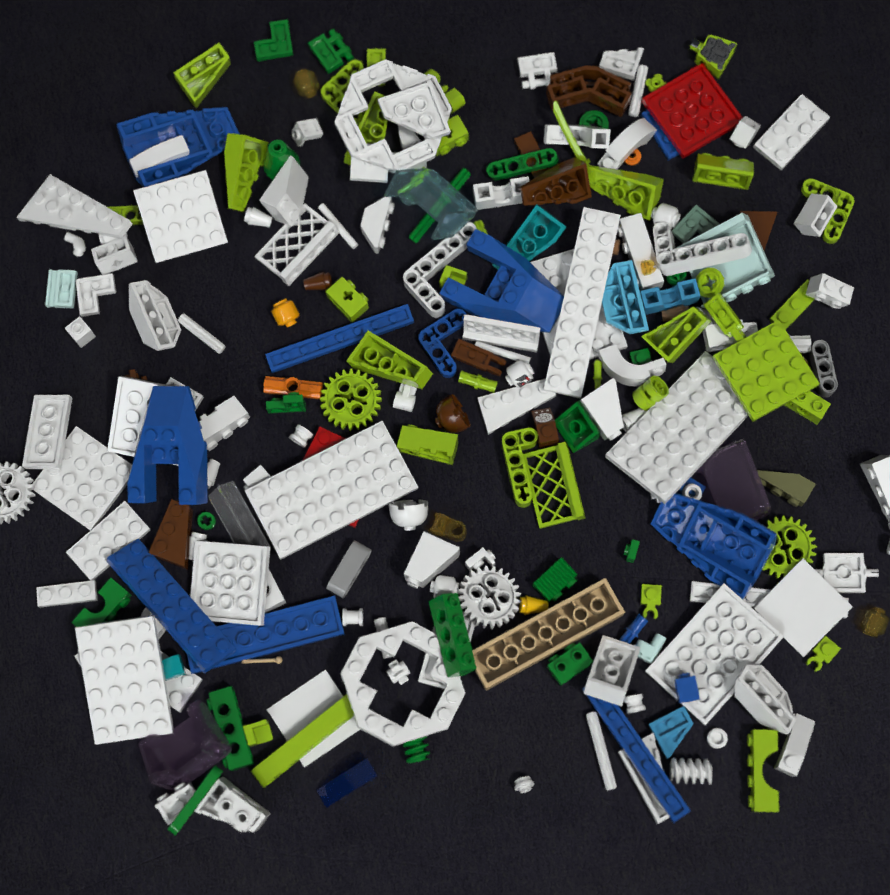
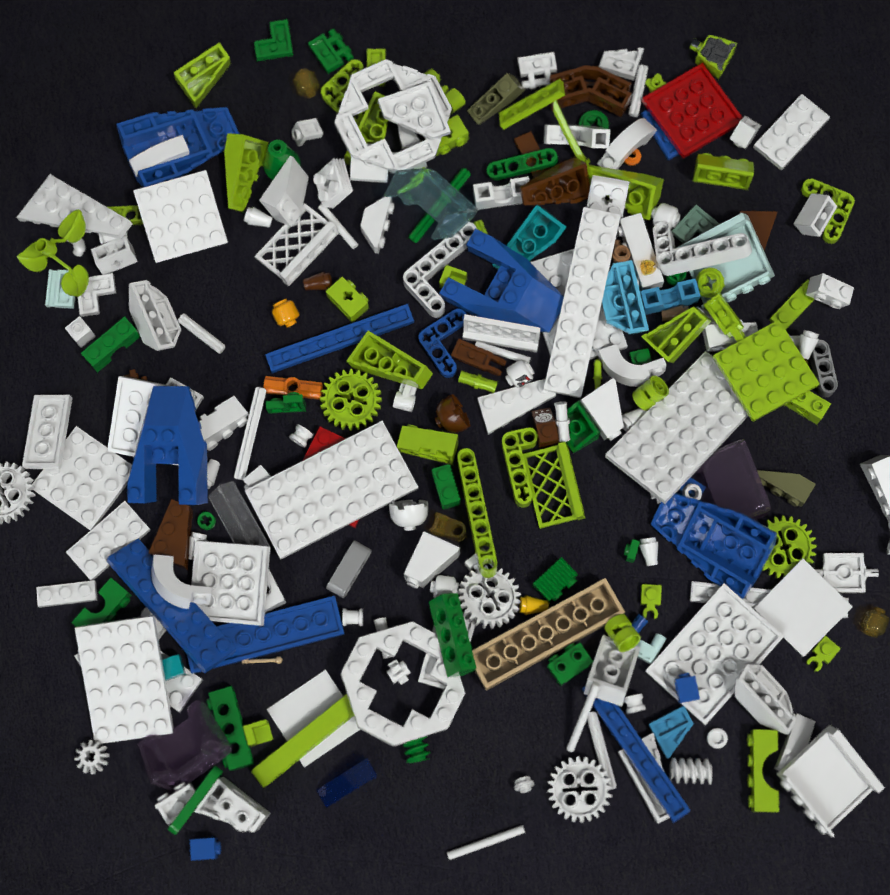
none -> lime plant [17,209,89,297]
none -> white gear [75,740,110,774]
none -> green arch [81,317,141,373]
none -> white arch [151,555,212,609]
none -> blue brick [190,838,221,860]
none -> white axle [234,387,266,480]
none -> white brick [314,158,353,208]
none -> green brick [432,464,461,510]
none -> white bar [447,825,525,860]
none -> lime beam [458,448,497,578]
none -> olive slope [467,73,525,125]
none -> lime tile [499,79,565,129]
none -> white gear [547,756,613,823]
none -> white pin [554,402,570,442]
none -> white bar [566,682,601,752]
none -> white brick [586,175,629,219]
none -> lime wheel [604,614,641,652]
none -> medium nougat cone [612,245,631,264]
none -> white cone [639,537,658,566]
none -> white panel [777,725,884,837]
none -> white cone [799,330,819,359]

